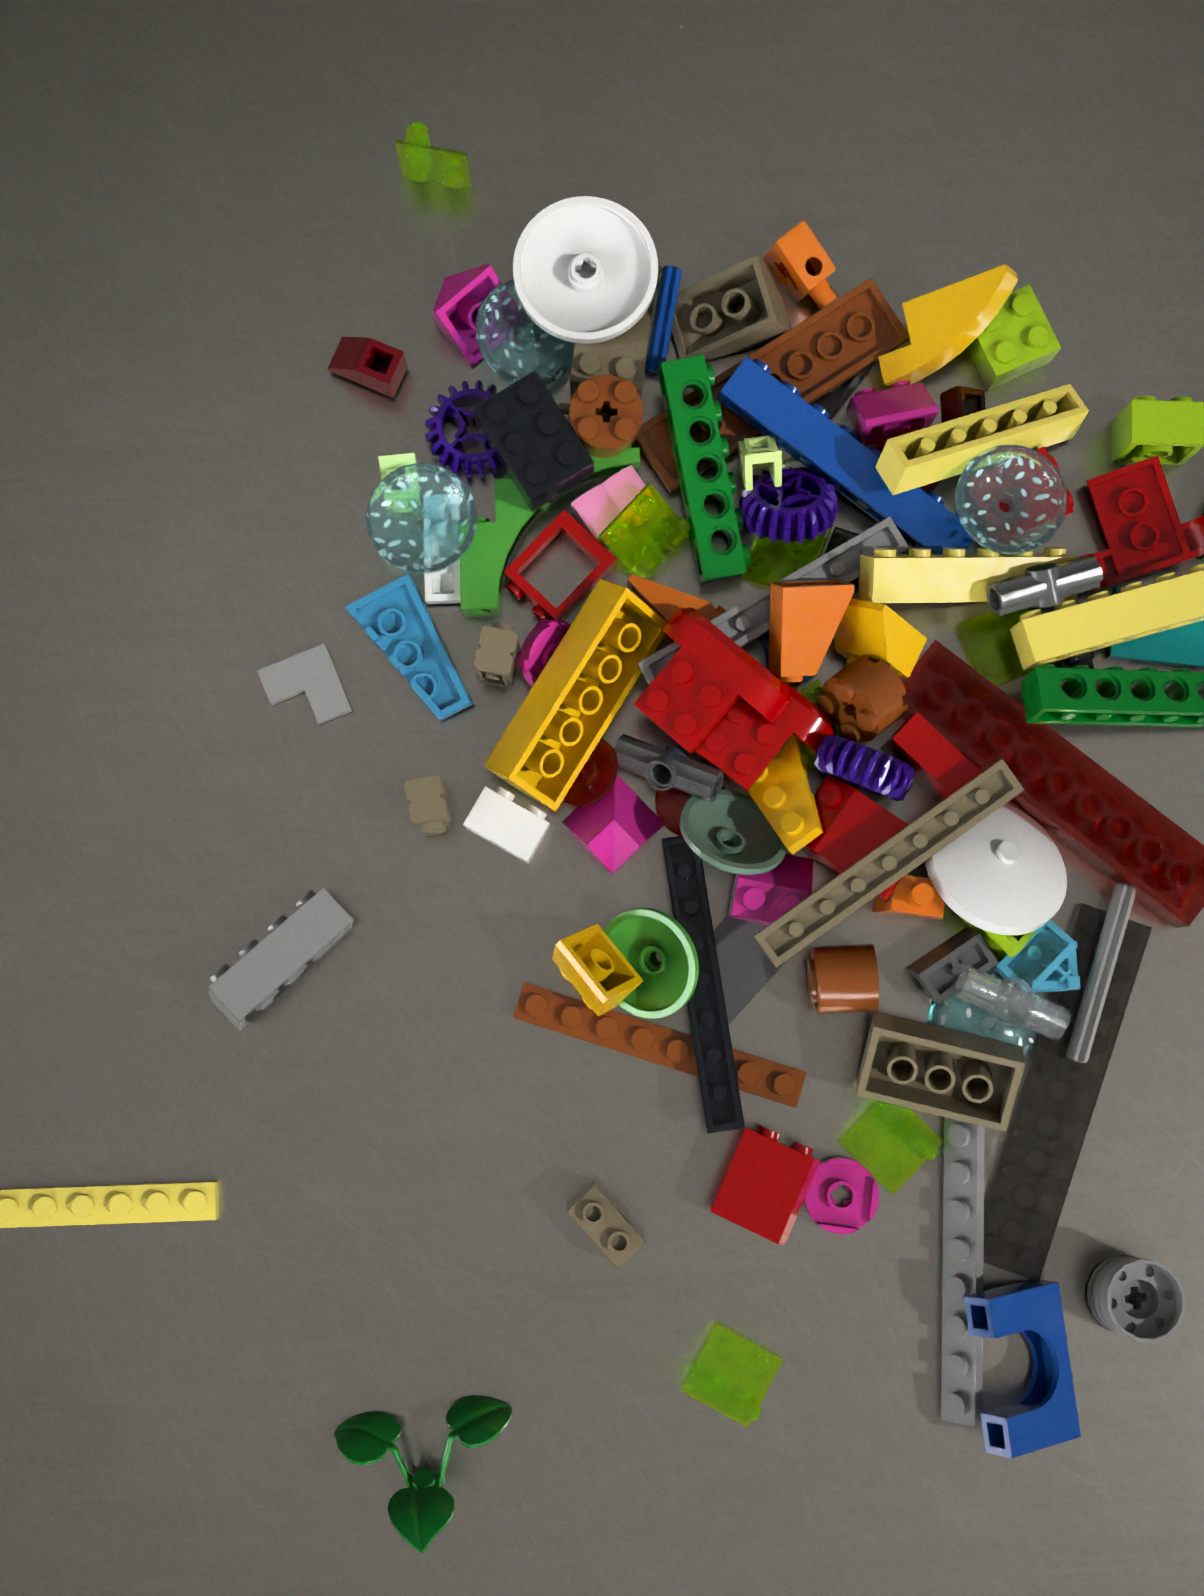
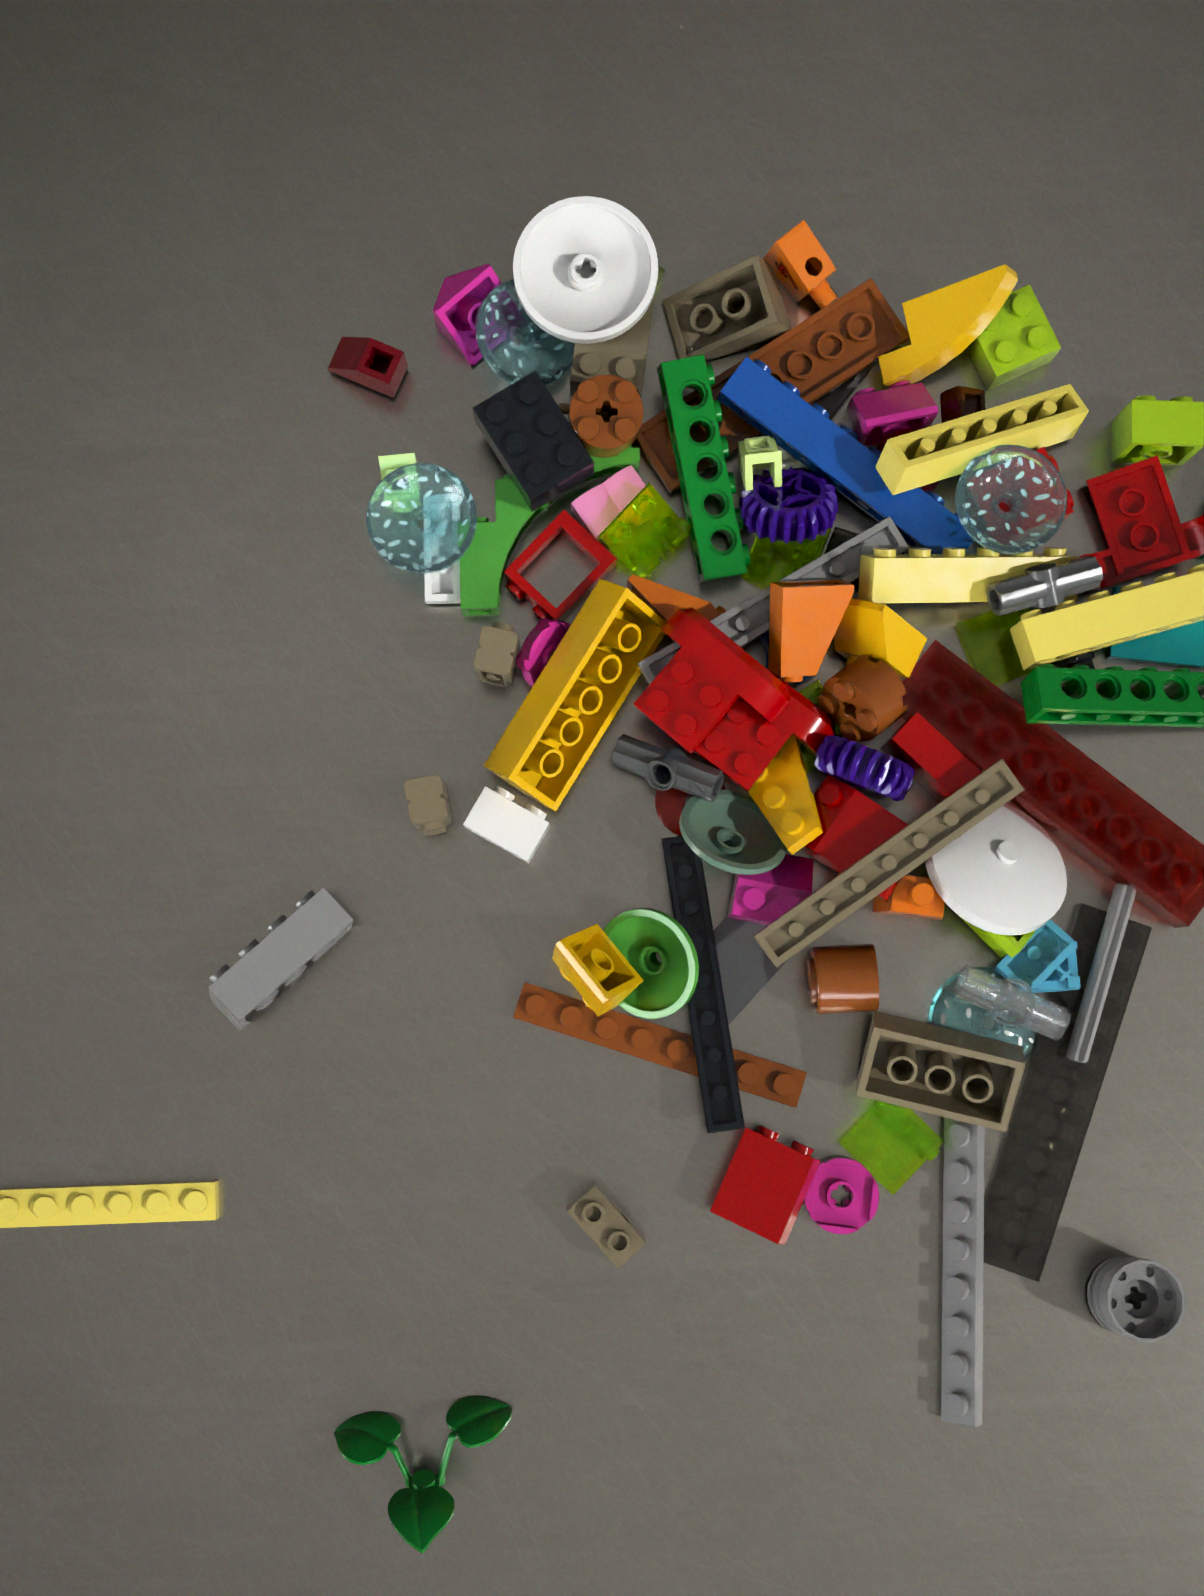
light grey tile [257,643,353,725] -> none
dark azure wing [345,574,474,720] -> none
clear neon green hinge [395,122,472,188] -> none
dark purple gear [425,380,500,479] -> none
dark pink slope [562,772,665,875] -> none
clear red dish [563,738,618,807] -> none
blue axle [645,266,682,374] -> none
clear neon green hinge [682,1323,783,1428] -> none
dark grey hinge [907,927,999,1005] -> none
blue arch [964,1279,1081,1458] -> none

